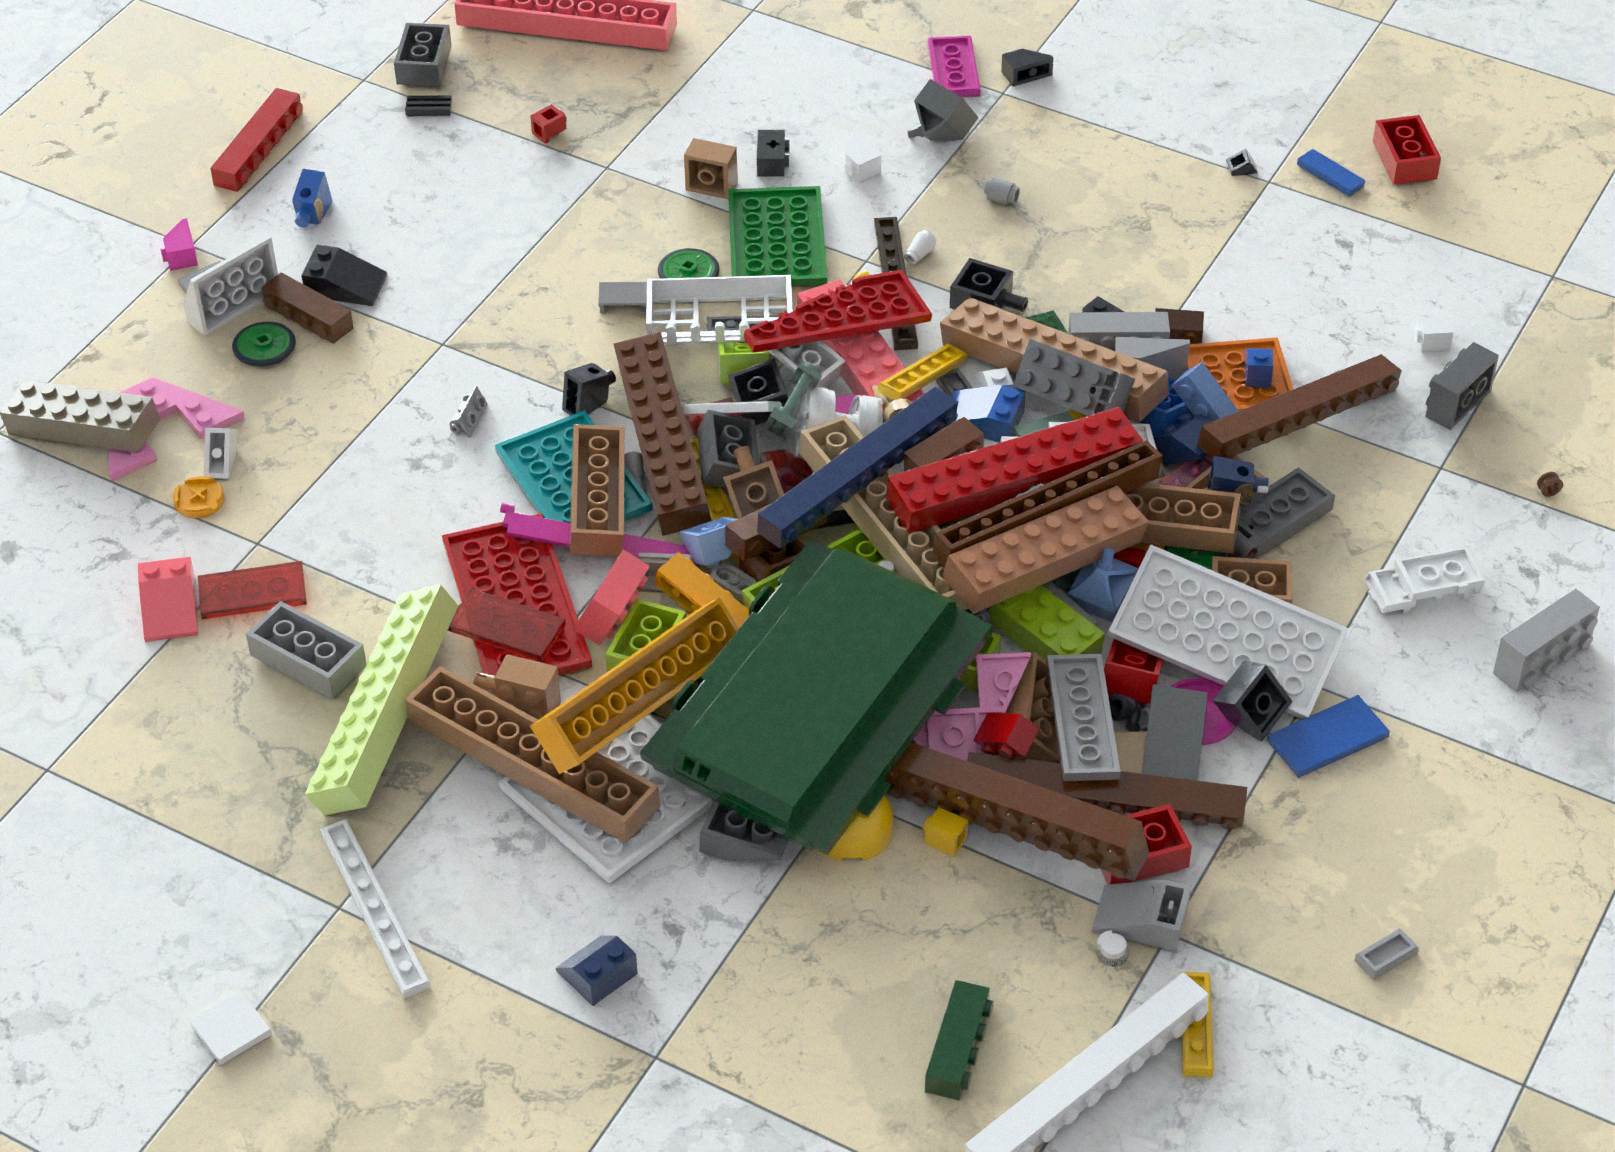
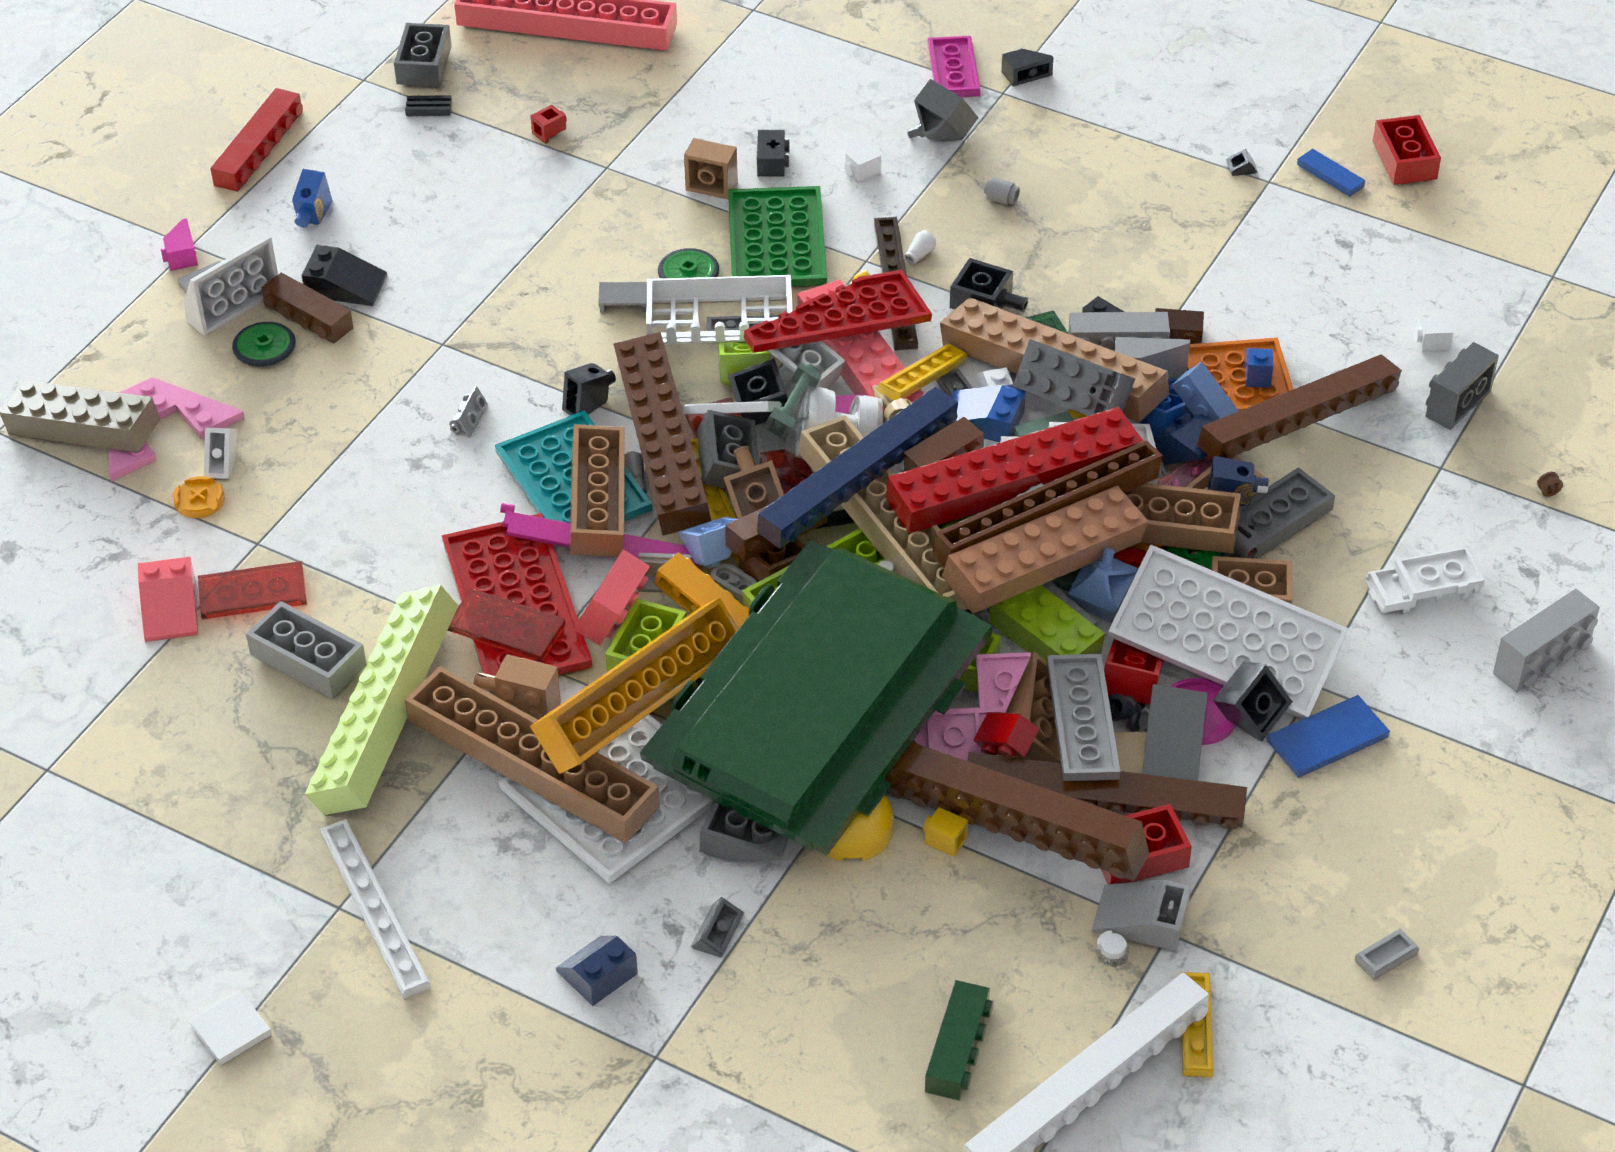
none -> dark grey slope [691,897,745,958]

